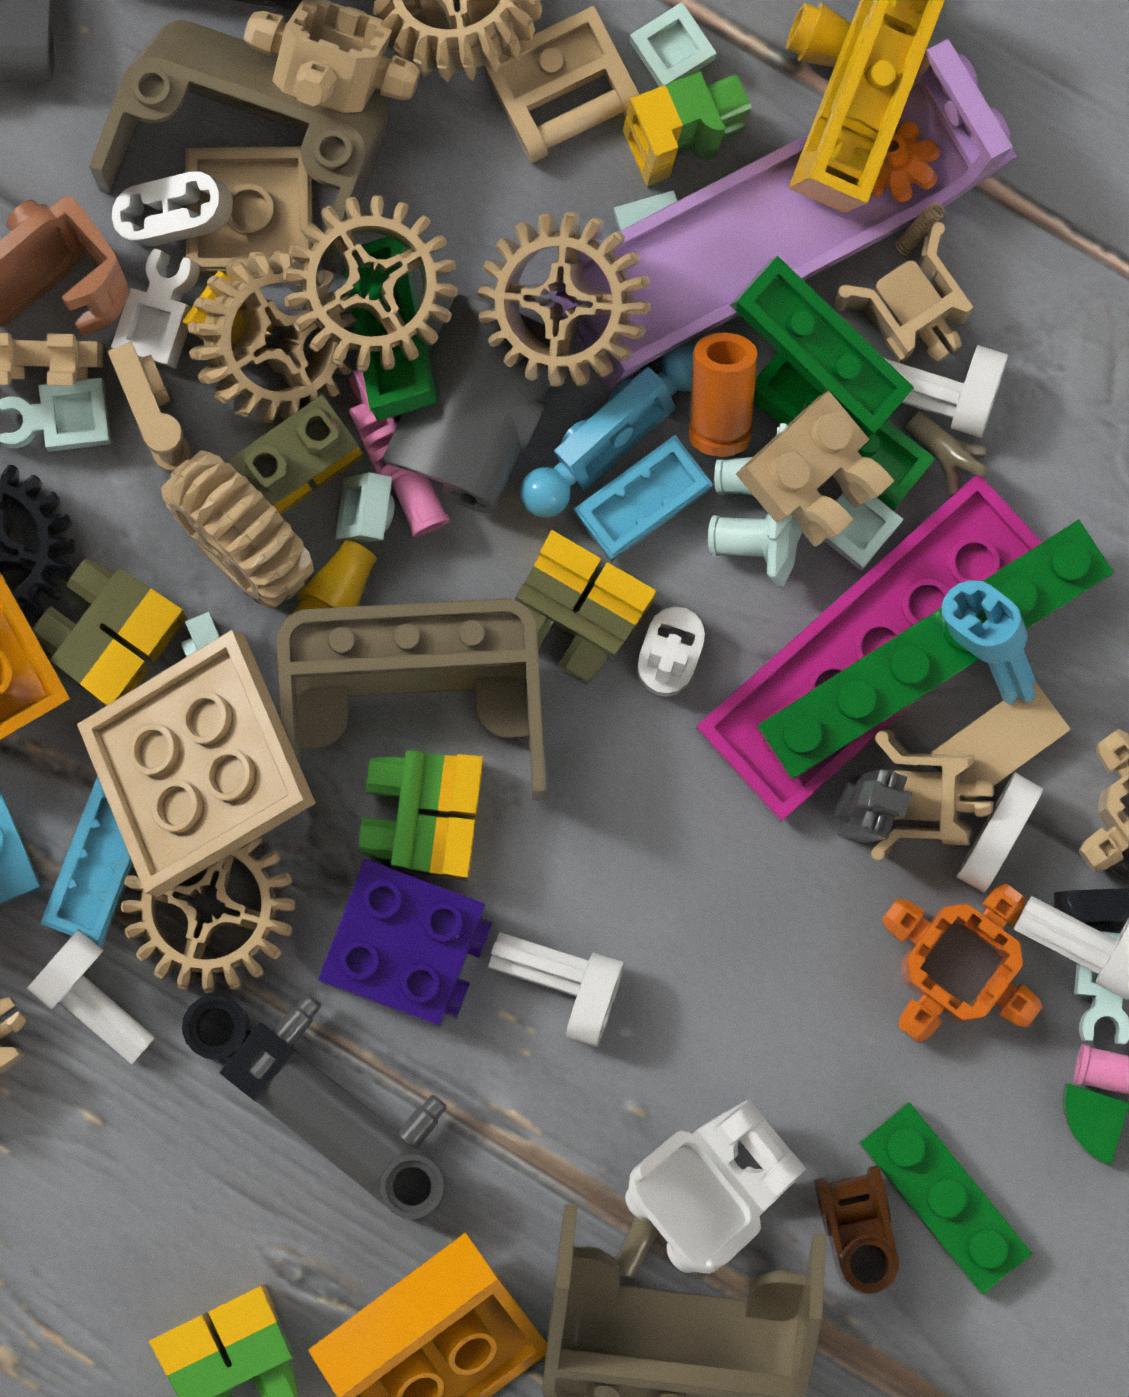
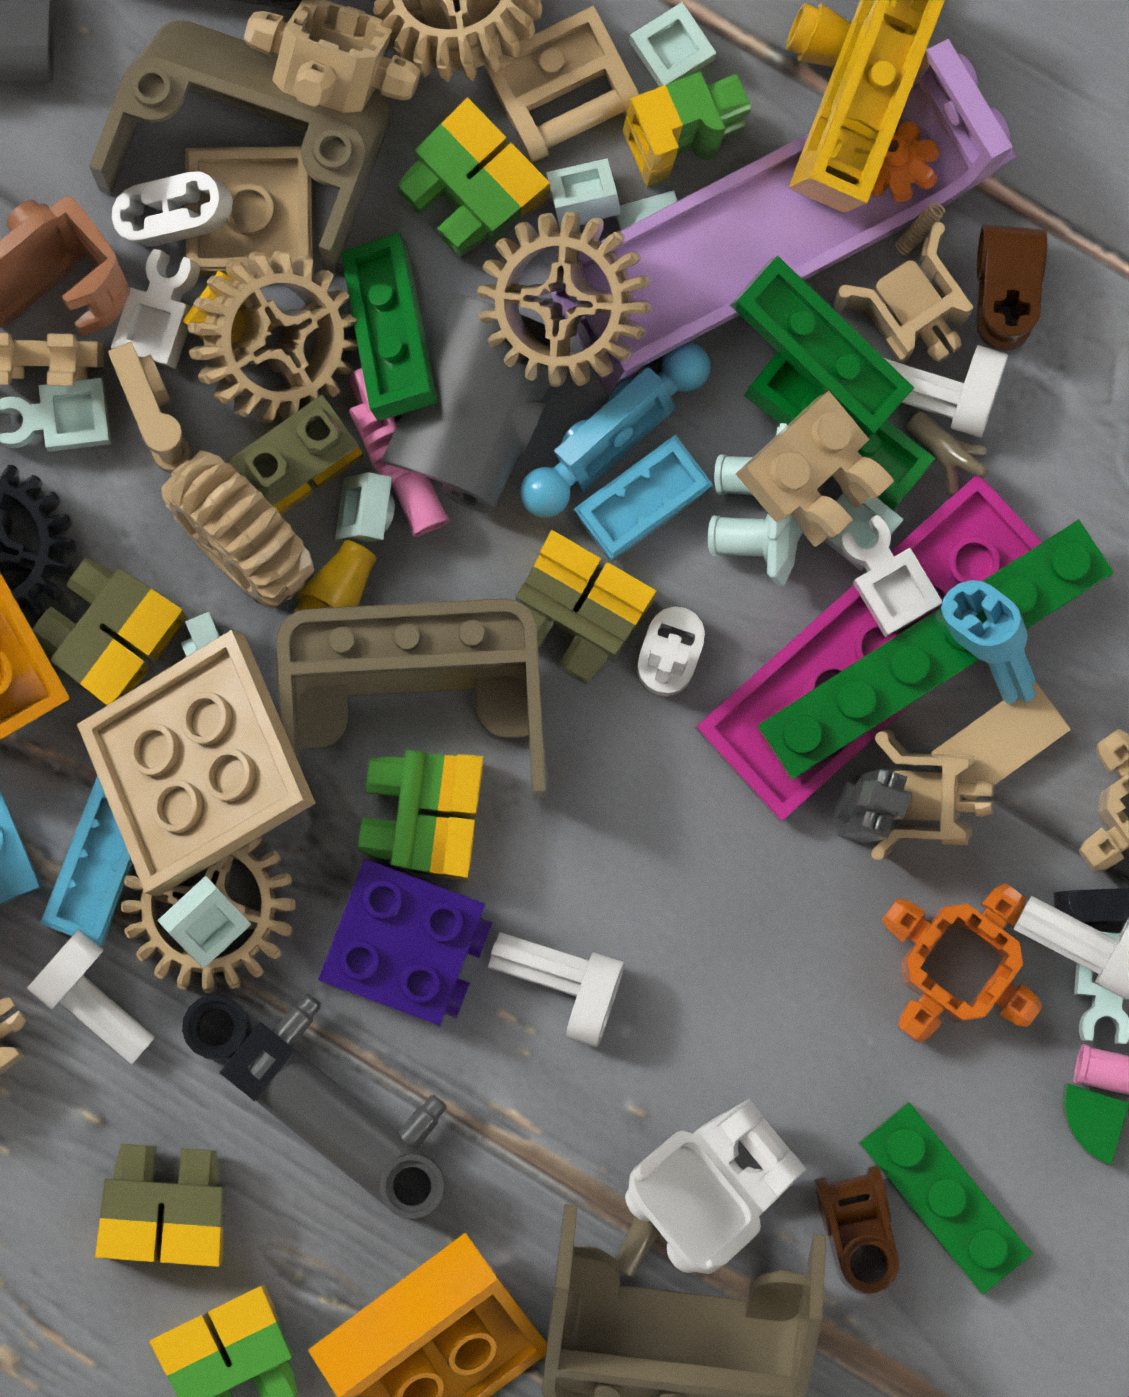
tan gear [282,196,458,372] -> none
orange piece [688,332,758,457] -> none
white beam [956,772,1043,893] -> none
none -> olive hips [95,1144,227,1267]
none -> light aqua plate [157,876,251,969]
none -> bright green hips [397,97,550,257]
none -> light aqua plate [547,158,621,228]
none -> white plate [840,515,943,638]
none -> reddish brown piece [976,224,1047,351]

